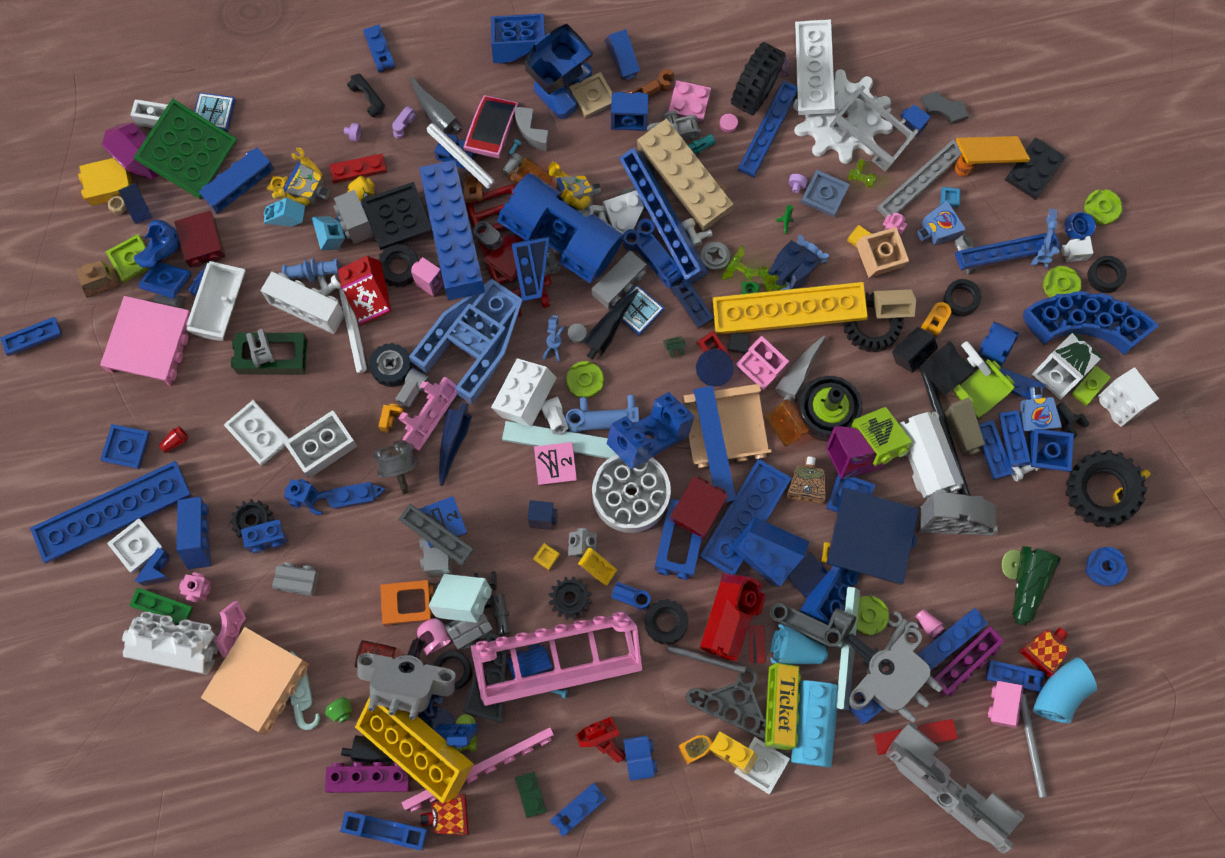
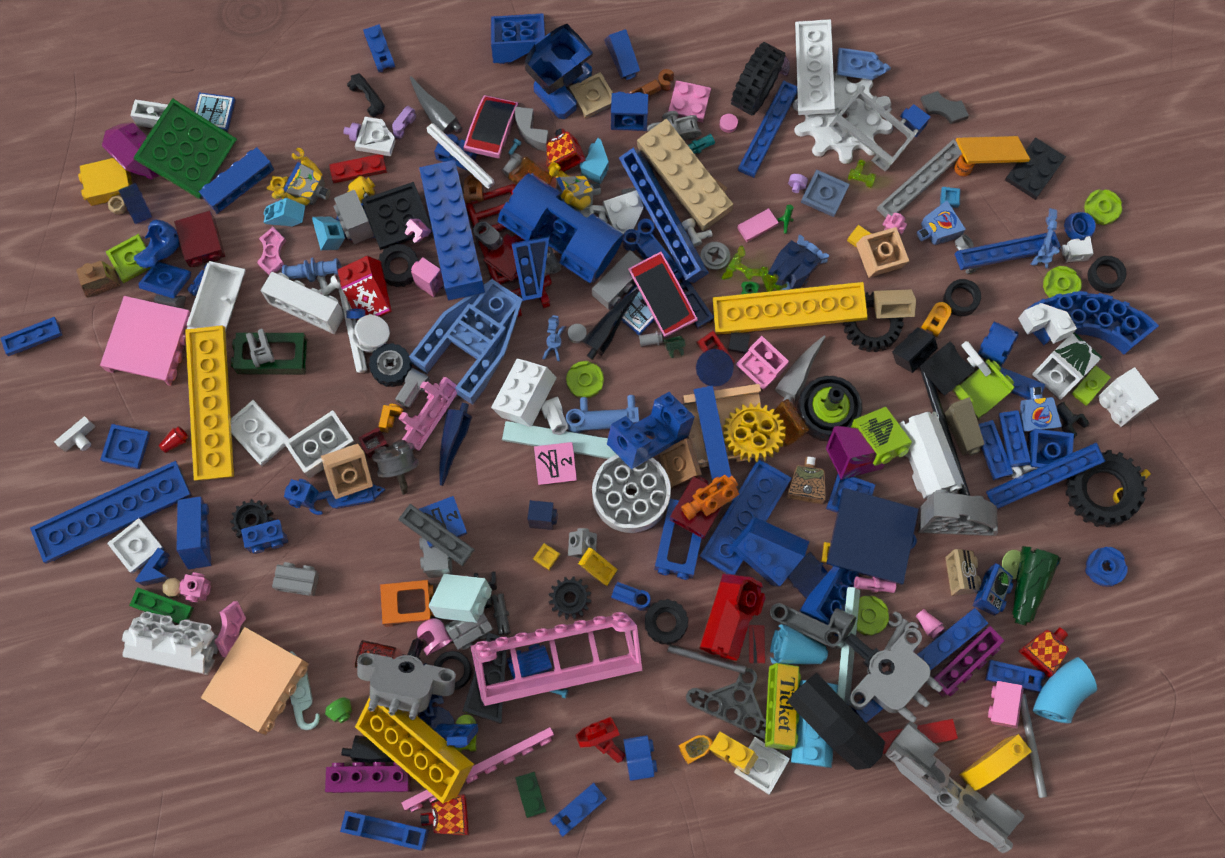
none -> white tile [54,416,96,452]
none -> tan tile [163,578,181,598]
none -> yellow plate [185,325,234,481]
none -> bright pink tile [257,227,286,275]
none -> light nougat brick [321,444,373,499]
none -> blue tile [346,309,365,319]
none -> white head [352,315,390,352]
none -> white plate [355,117,396,156]
none -> dark red window [358,427,389,458]
none -> bright pink tile [405,219,431,243]
none -> red torso [547,129,586,172]
none -> medium azure slope [579,138,609,184]
none -> black slope [628,252,698,338]
none -> light grey pin [639,331,663,347]
none -> medium nougat plate [659,438,702,489]
none -> orange brick [681,475,739,520]
none -> yellow gear [723,403,786,462]
none -> bright pink tile [737,209,778,242]
none -> black piece [787,673,885,770]
none -> medium blue tile [837,48,891,80]
none -> bright pink pin [854,577,896,593]
none -> tan slope [945,549,981,596]
none -> yellow brick [959,734,1032,791]
none -> blue slope [972,563,1013,616]
none -> blue tile [986,443,1105,509]
none -> white brick [1018,303,1077,344]

